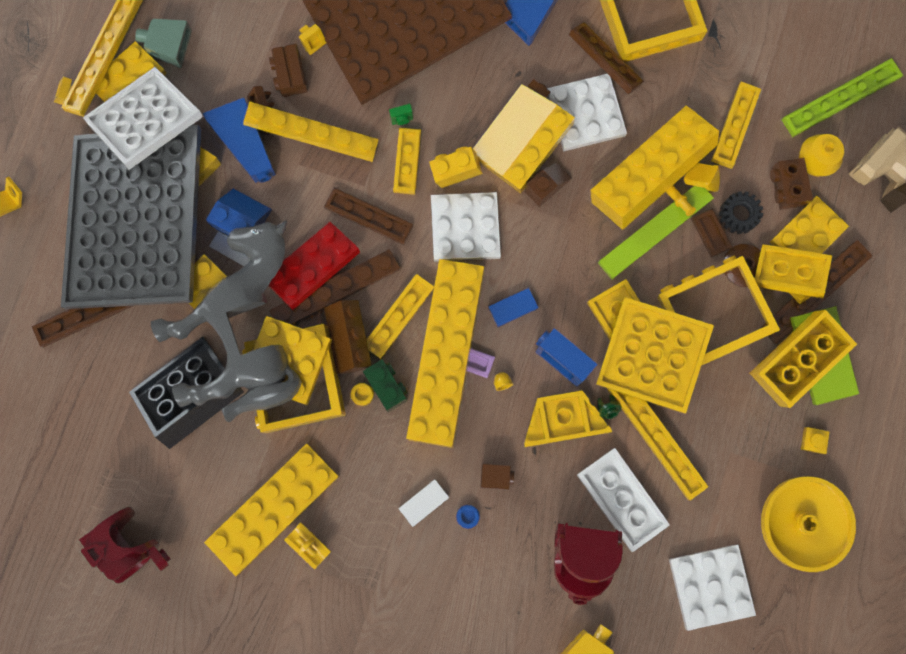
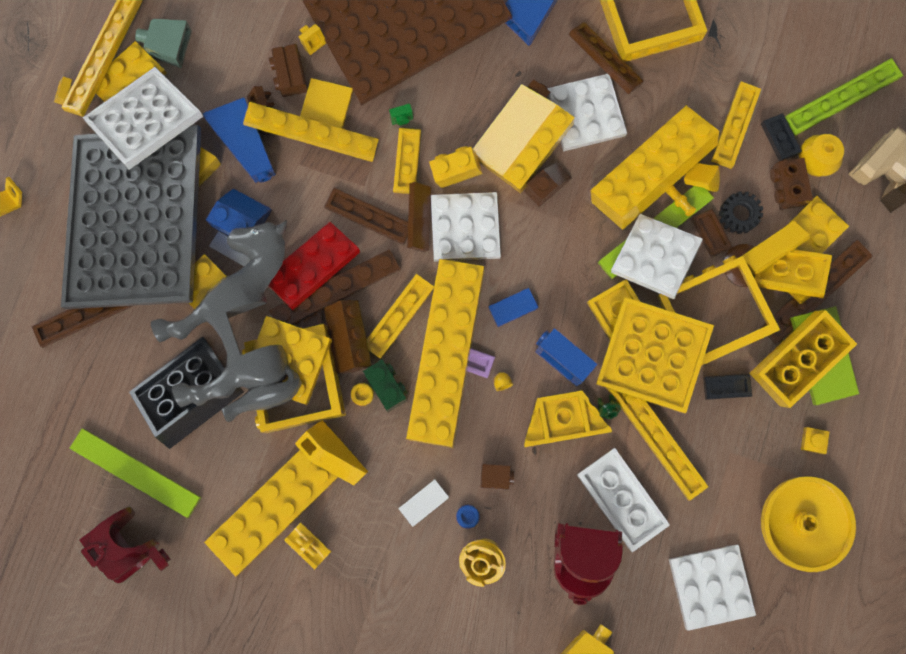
none -> lime tile [69,428,202,518]
none -> yellow slope [295,420,369,486]
none -> yellow tile [300,78,353,129]
none -> reddish brown tile [407,182,431,252]
none -> yellow cone [459,539,506,587]
none -> white plate [611,214,703,299]
none -> black plate [703,374,752,400]
none -> yellow tile [742,221,810,276]
none -> black plate [761,113,802,161]

